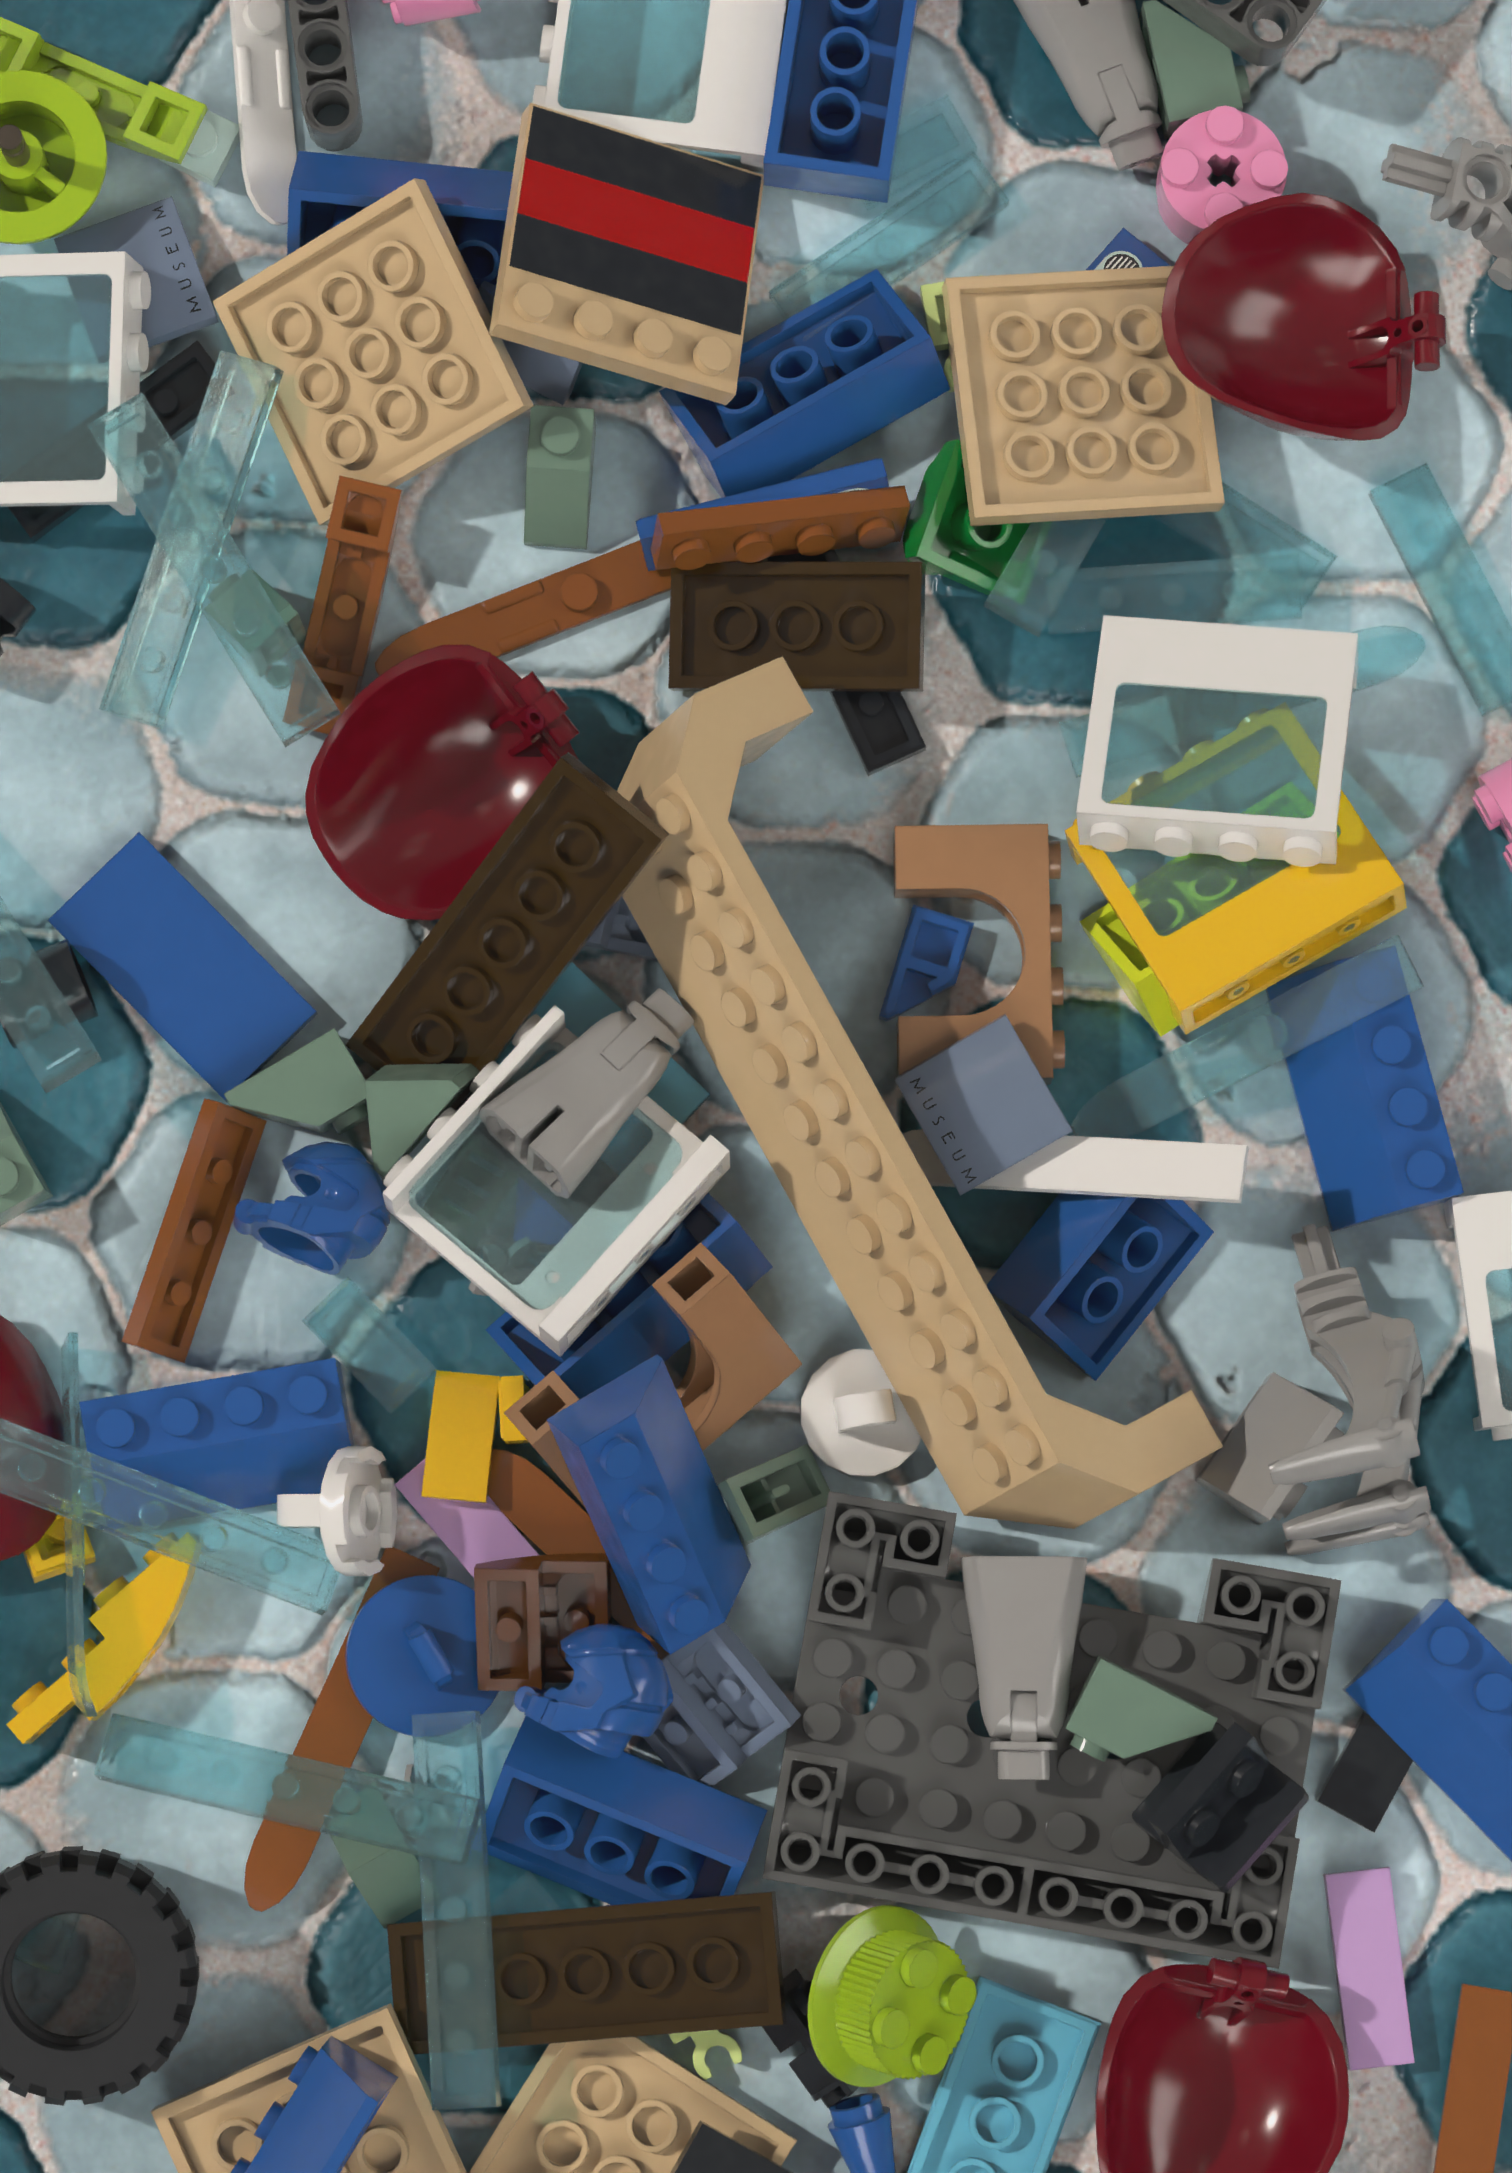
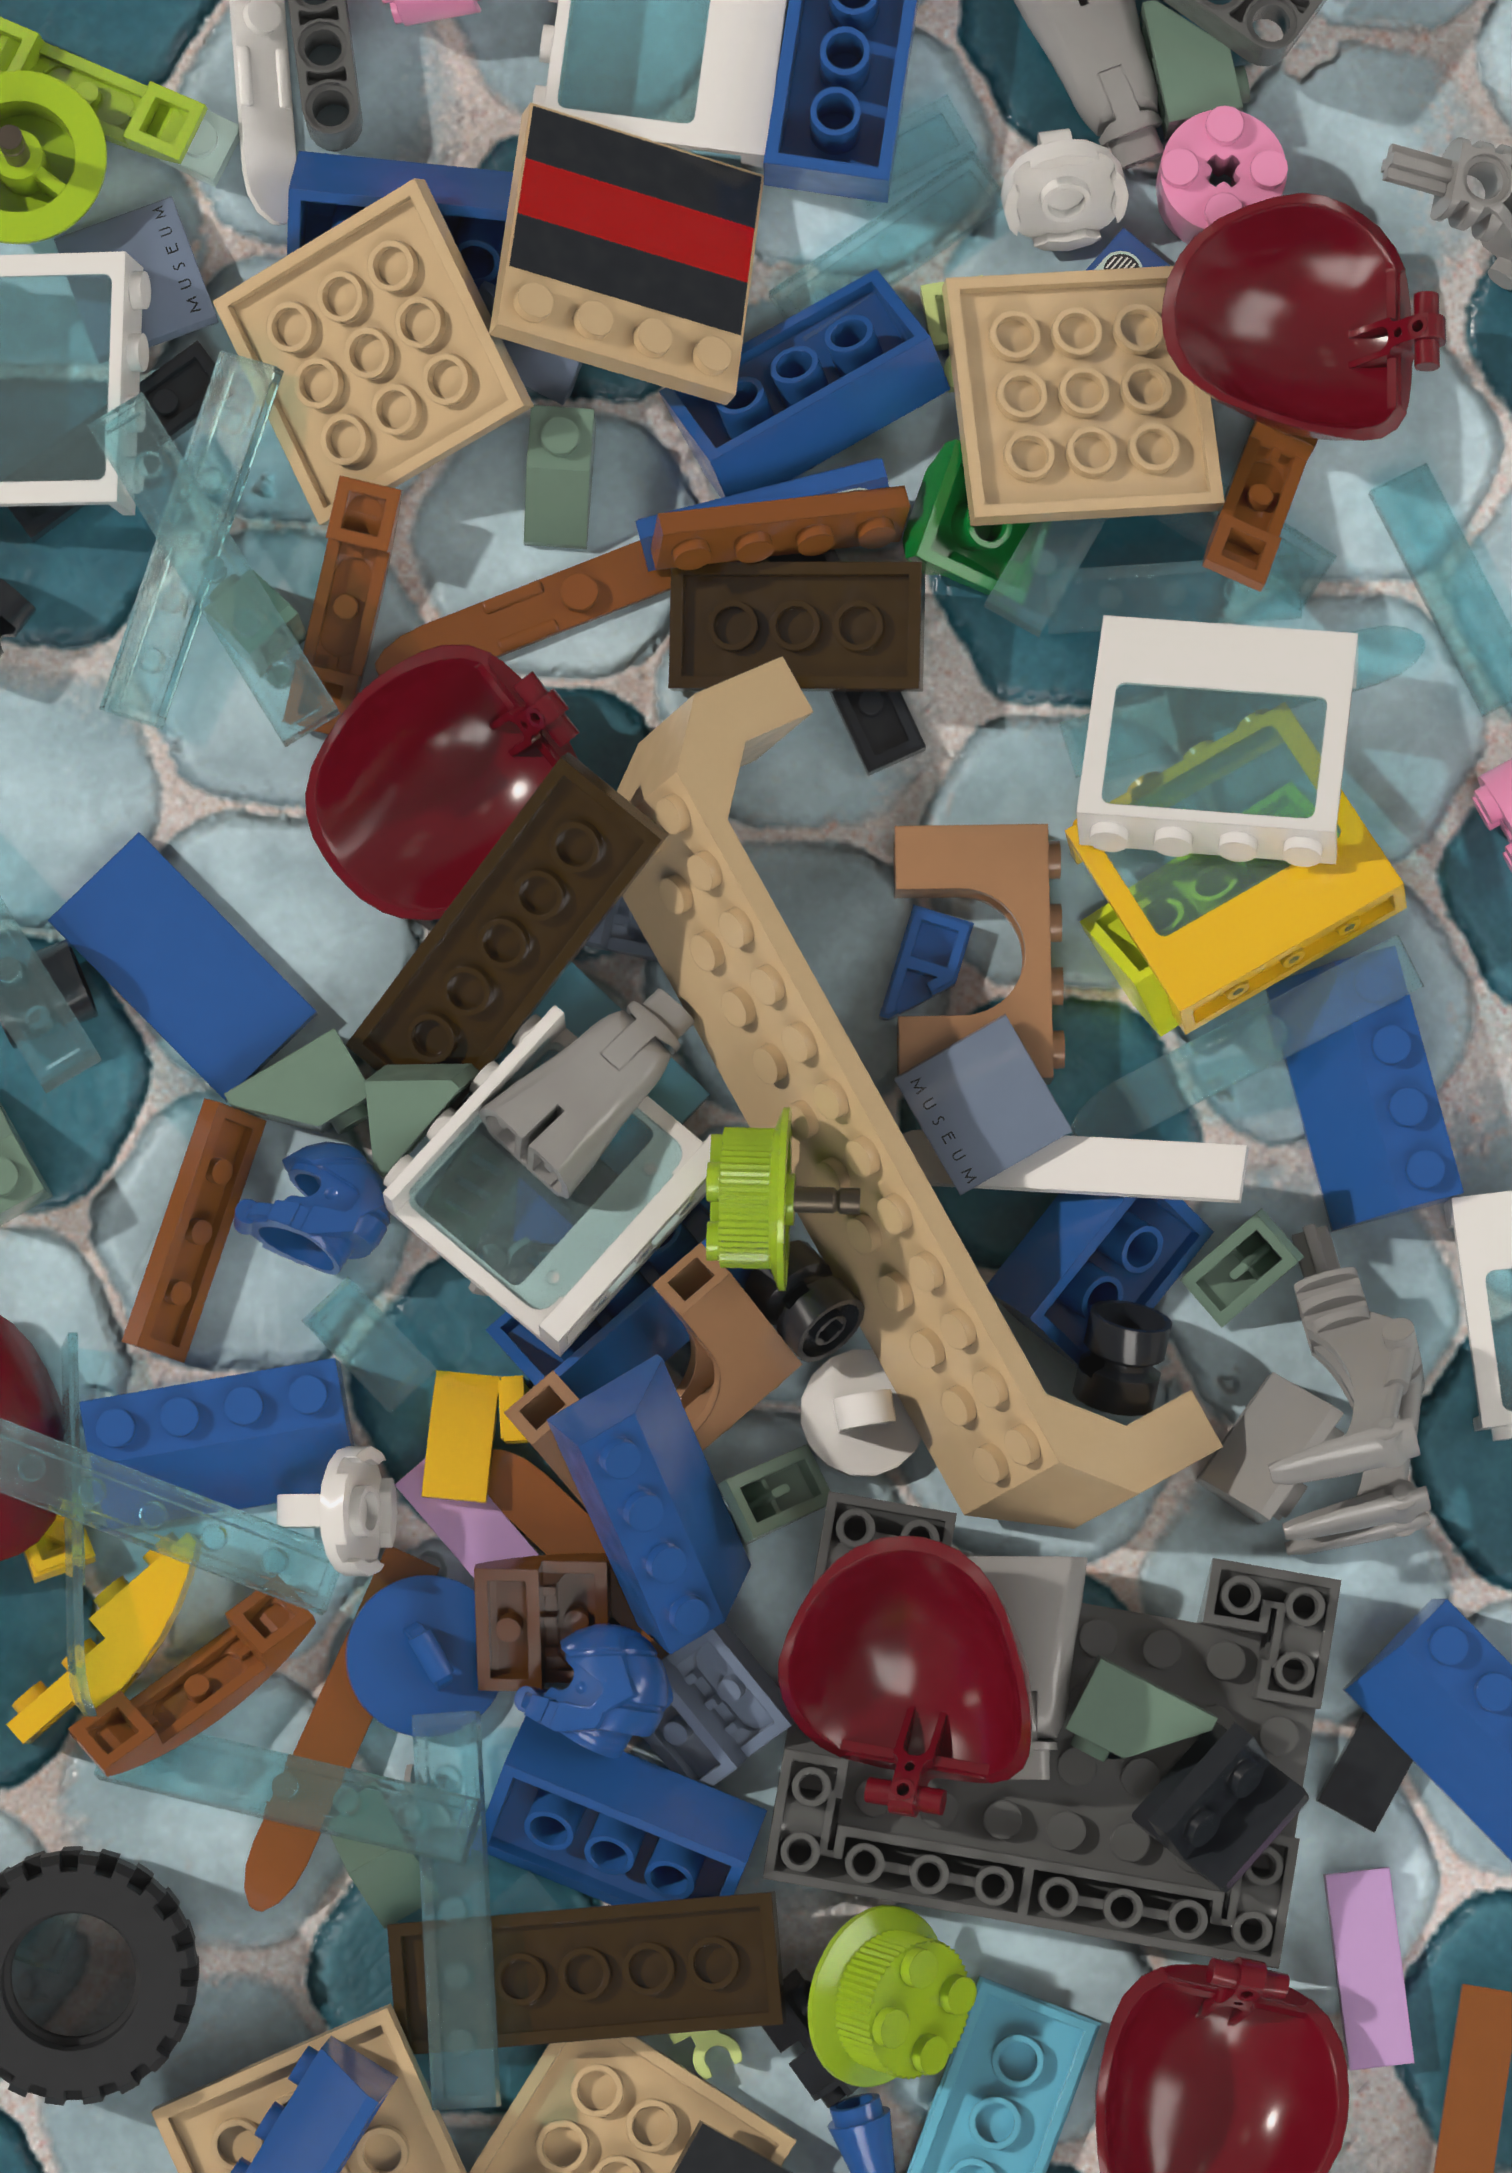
none -> dark orange slope [68,1576,316,1777]
none -> lime piece [706,1107,861,1291]
none -> black wheel [744,1240,865,1362]
none -> dark red piece [778,1536,1033,1817]
none -> white tile [1001,128,1129,251]
none -> black wheel [1072,1300,1172,1416]
none -> sand green slope [1180,1208,1304,1328]
none -> dark orange slope [1202,420,1318,592]

